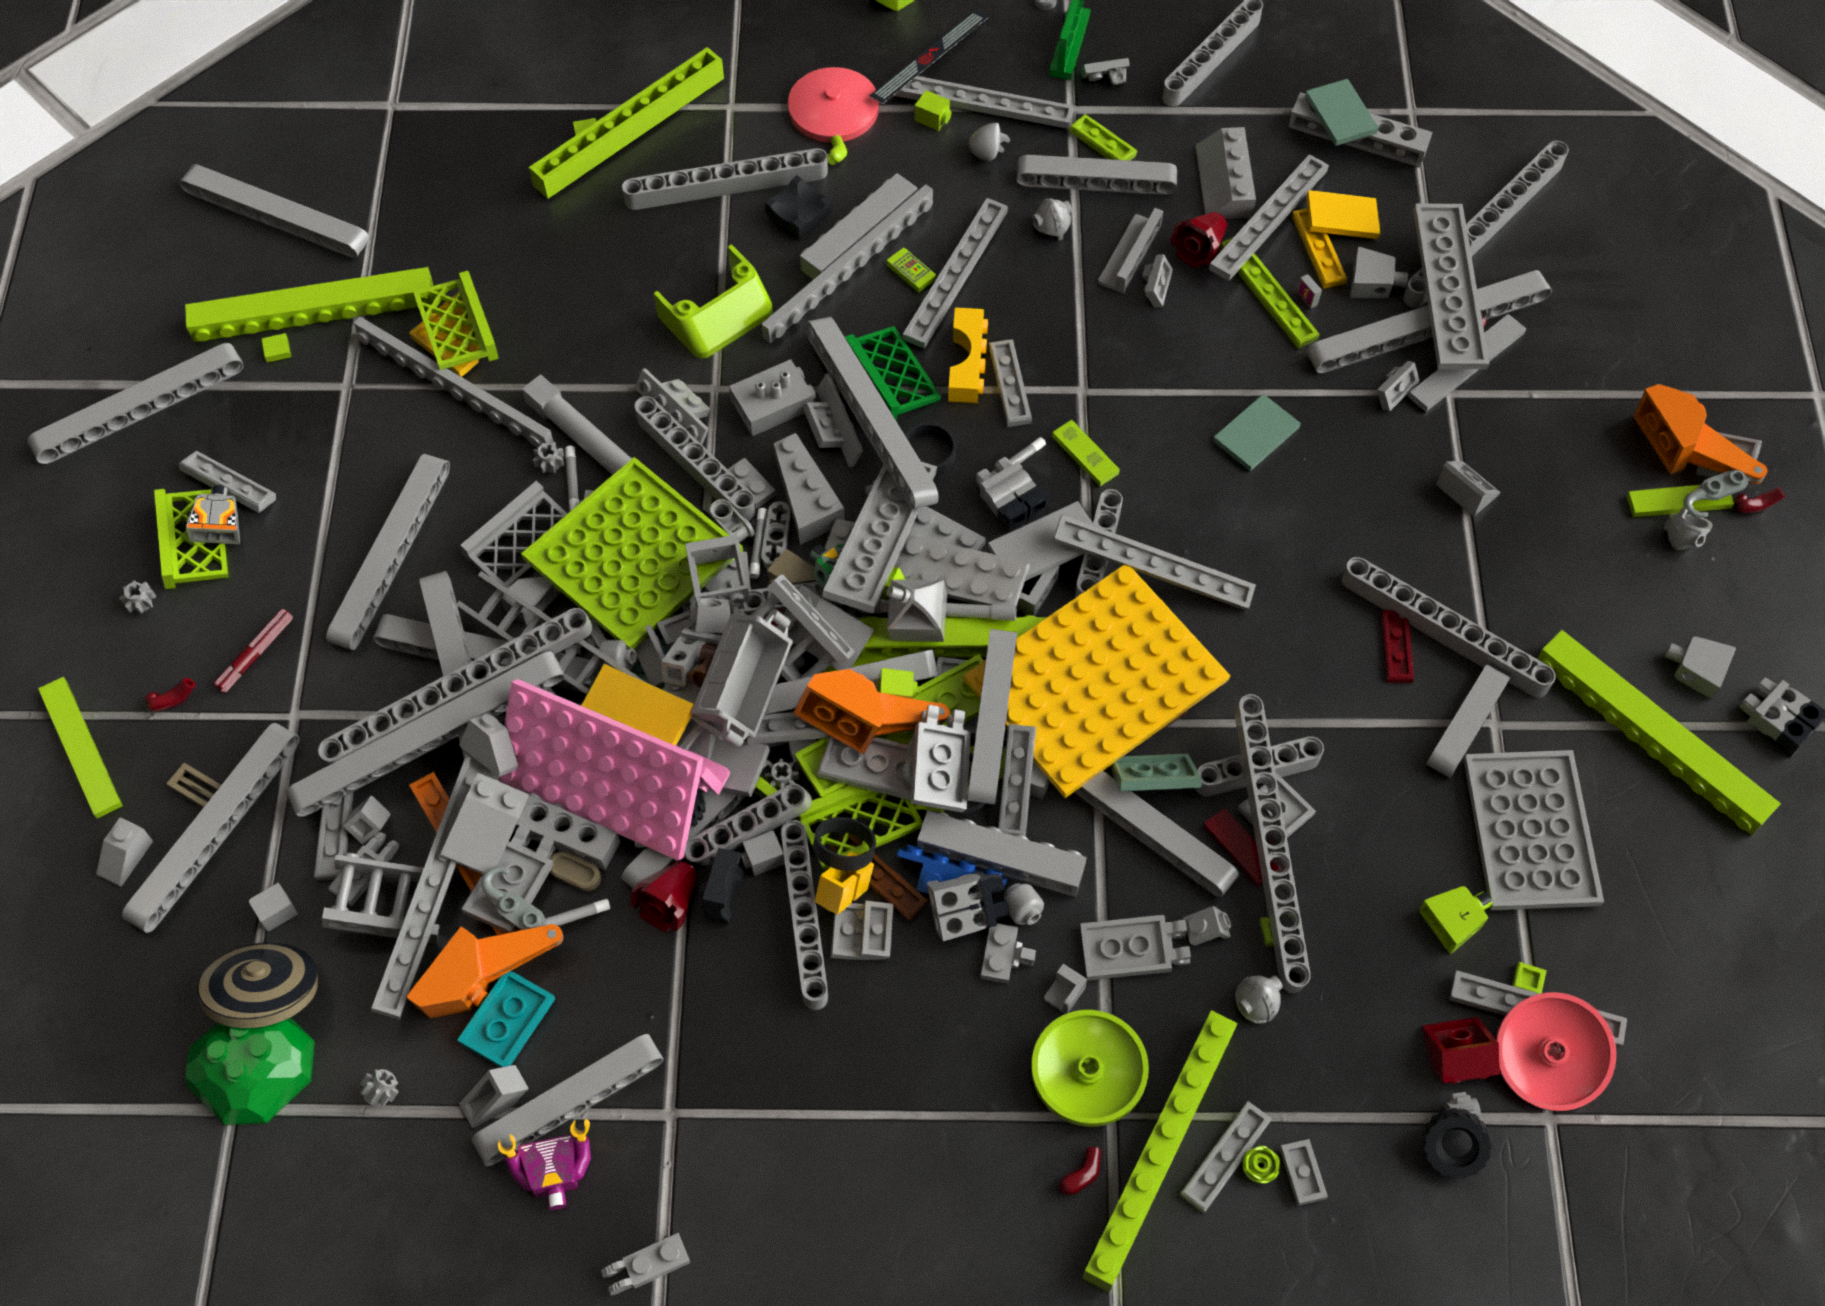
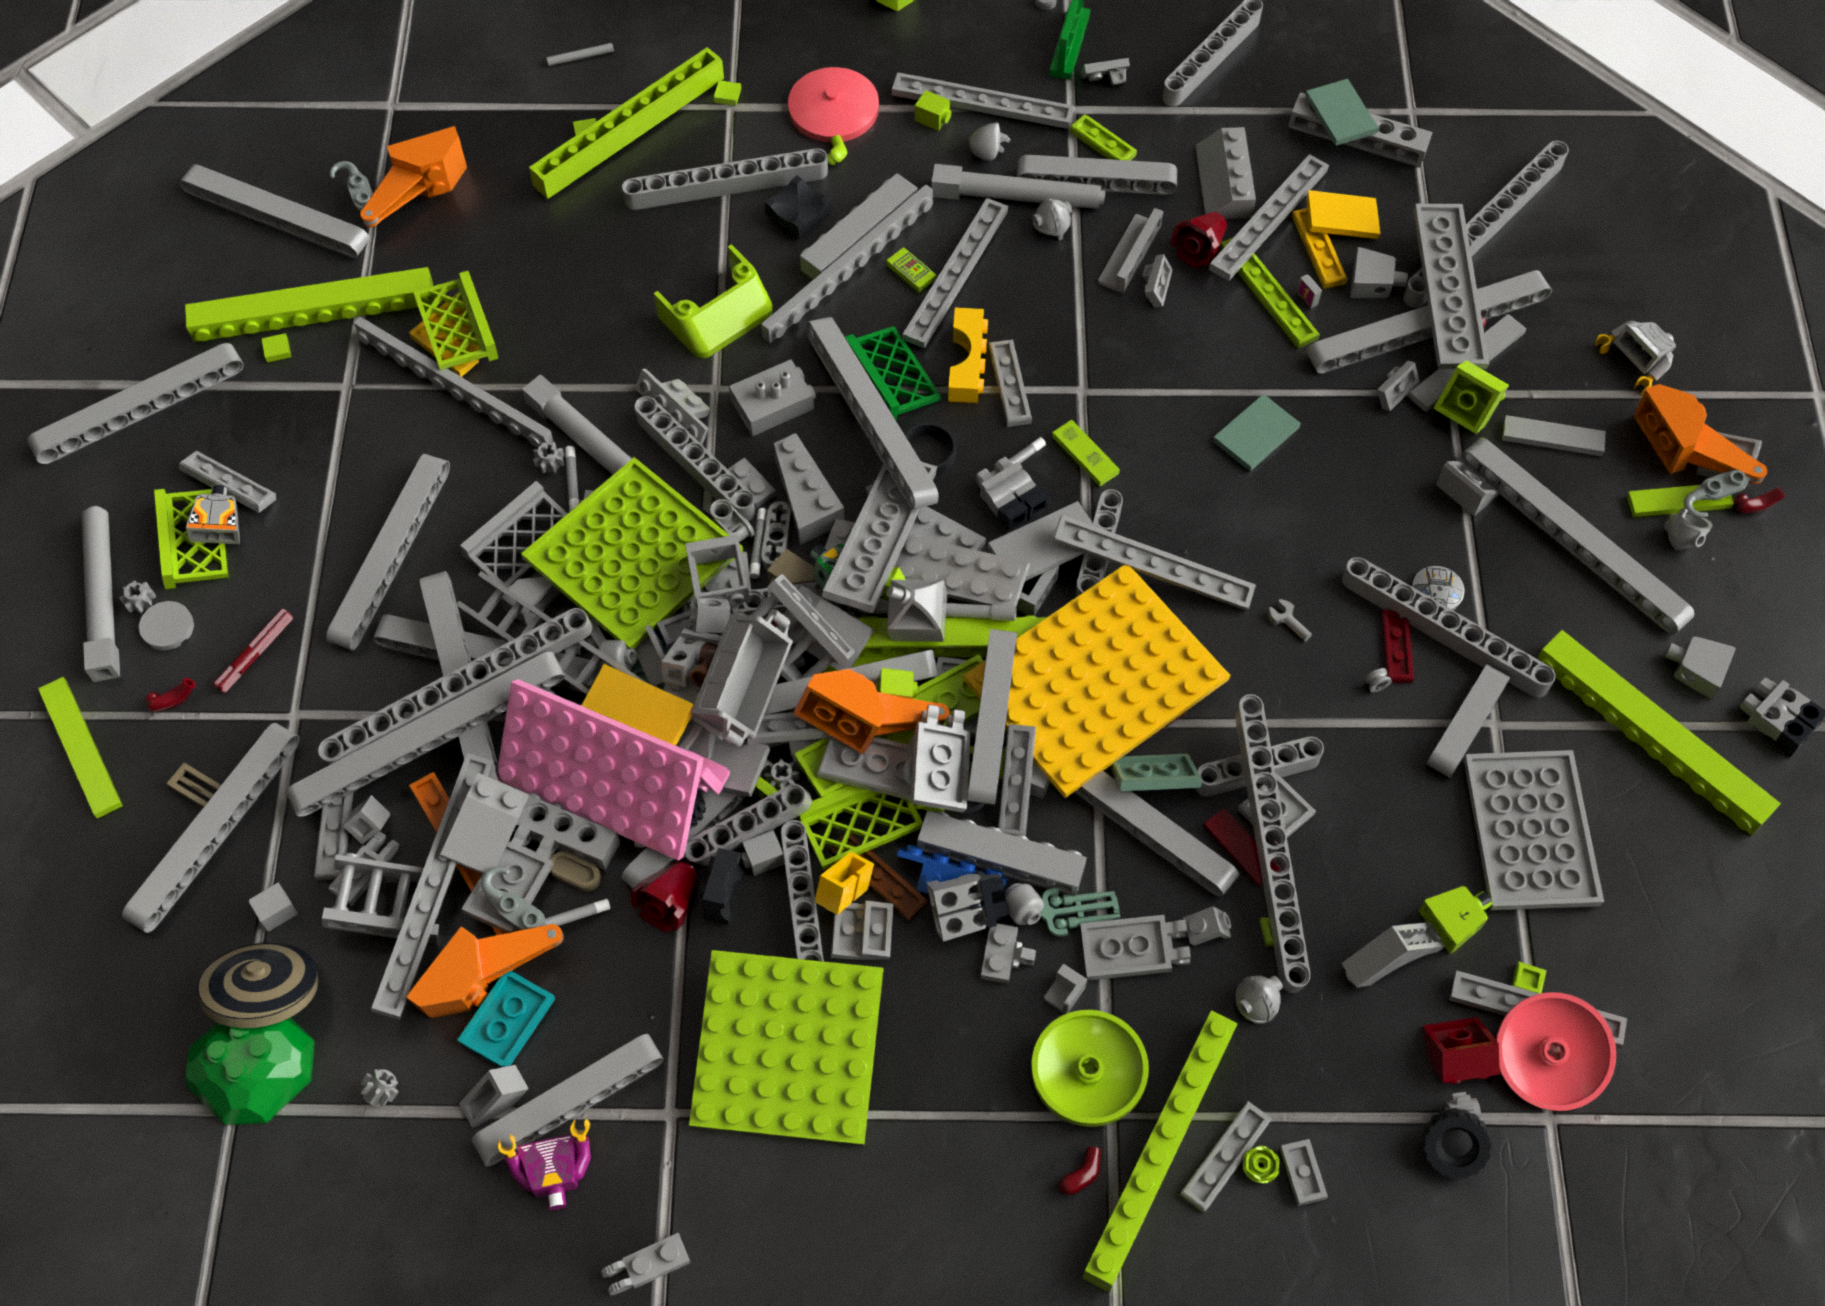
light grey slope [97,817,153,887] -> none
light grey slope [459,713,518,777] -> none
light grey bracket [803,374,863,467] -> none
black tyre [813,817,876,871] -> none
black sticker [869,9,989,104] -> none
none -> light grey brick [81,506,120,682]
none -> light grey tile [139,601,194,651]
none -> orange slope [330,126,467,227]
none -> light grey bar [546,43,614,66]
none -> lime plate [689,950,884,1145]
none -> lime tile [714,80,741,106]
none -> light grey brick [932,164,1105,209]
none -> sand green piece [1041,888,1120,937]
none -> light grey bar [1268,599,1312,641]
none -> light grey arch [1342,922,1446,988]
none -> light grey bush [1364,668,1392,692]
none -> dish [1412,566,1465,611]
none -> lime piece [1433,360,1509,434]
none -> light grey beam [1461,438,1694,634]
none -> light grey tile [1502,415,1606,456]
none -> light grey torso [1595,321,1676,395]

